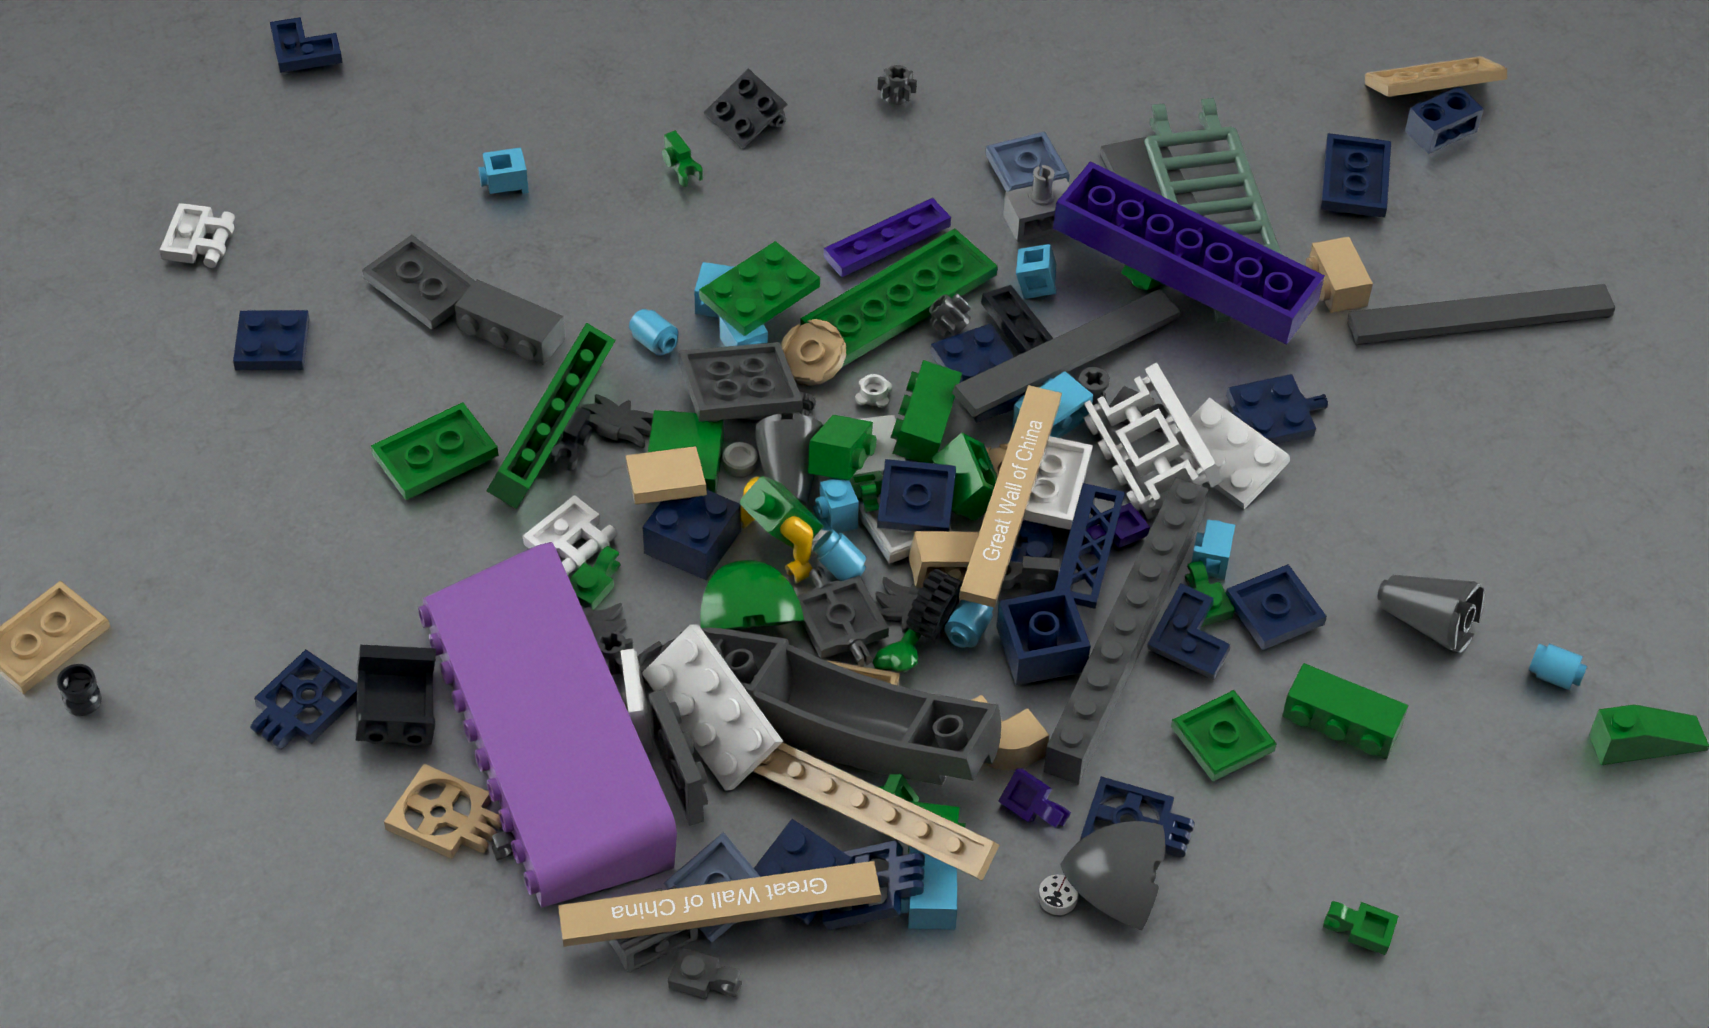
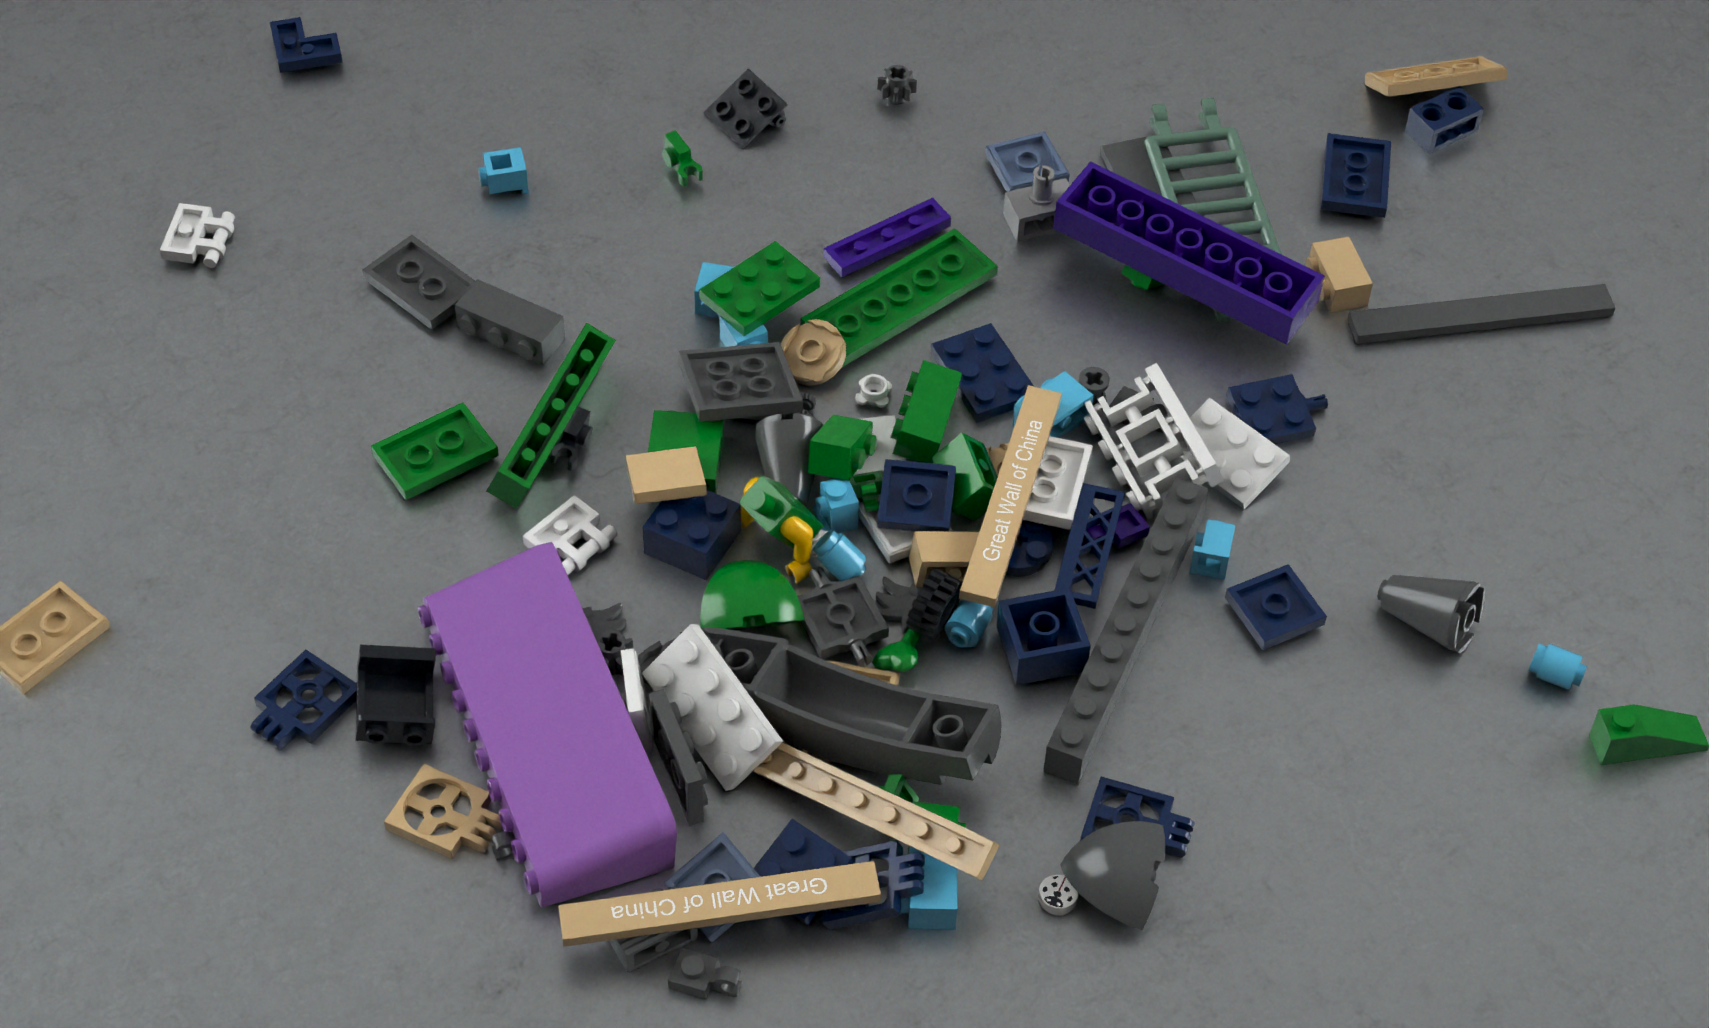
black wheel [57,664,102,716] -> none
dark blue plate [233,310,310,370] -> none
green plate [569,546,621,610] -> none
dark grey piece [581,394,653,448] -> none
medium azure brick [629,309,679,356] -> none
white tile [723,442,758,477] -> none
dark grey gear [929,293,971,336] -> none
dark grey tile [952,289,1181,417] -> none
tan brick [972,695,1049,771] -> none
black plate [981,285,1053,354] -> none
dark purple plate [998,768,1071,827] -> none
dark grey plate [1001,556,1059,592] -> none
medium azure brick [1016,244,1057,299] -> none
dark blue plate [1147,583,1230,680] -> none
green plate [1171,690,1277,782] -> none
green plate [1185,560,1235,627] -> none
green brick [1282,663,1409,759] -> none
green plate [1323,901,1399,955] -> none

